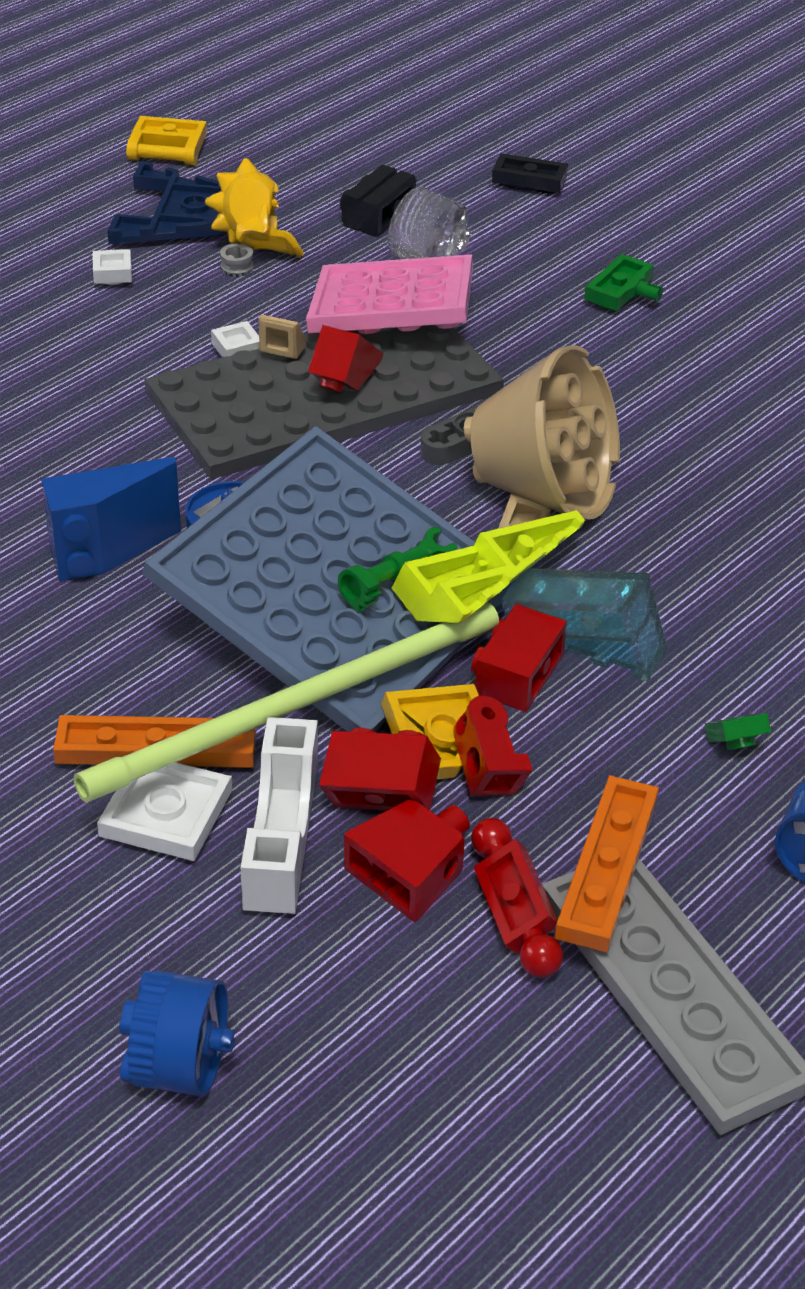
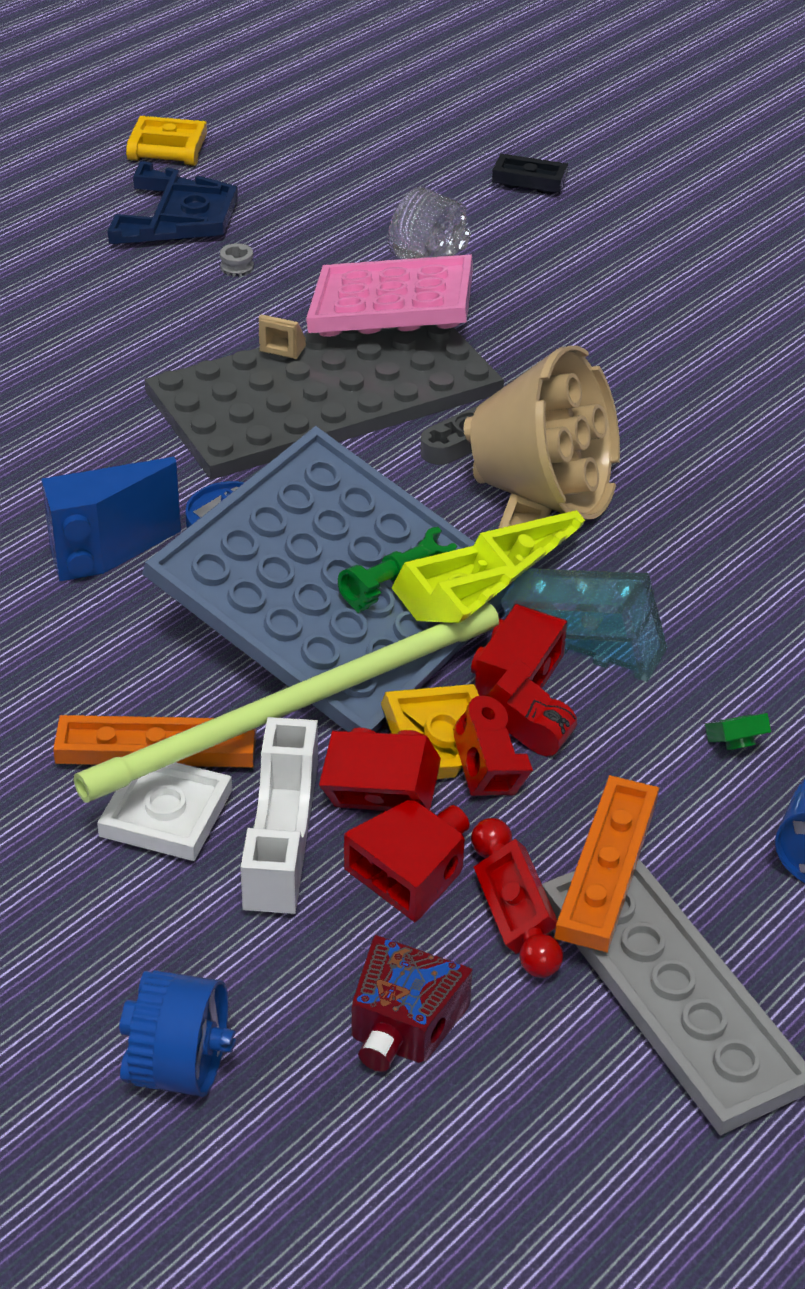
white plate [93,249,132,285] -> none
yellow head [205,158,303,258] -> none
white plate [211,321,260,358] -> none
red slope [308,325,384,393] -> none
black brick [340,164,416,237] -> none
green plate [584,254,663,311] -> none
none -> dark red torso [351,935,473,1072]
none -> red leg [487,658,577,756]

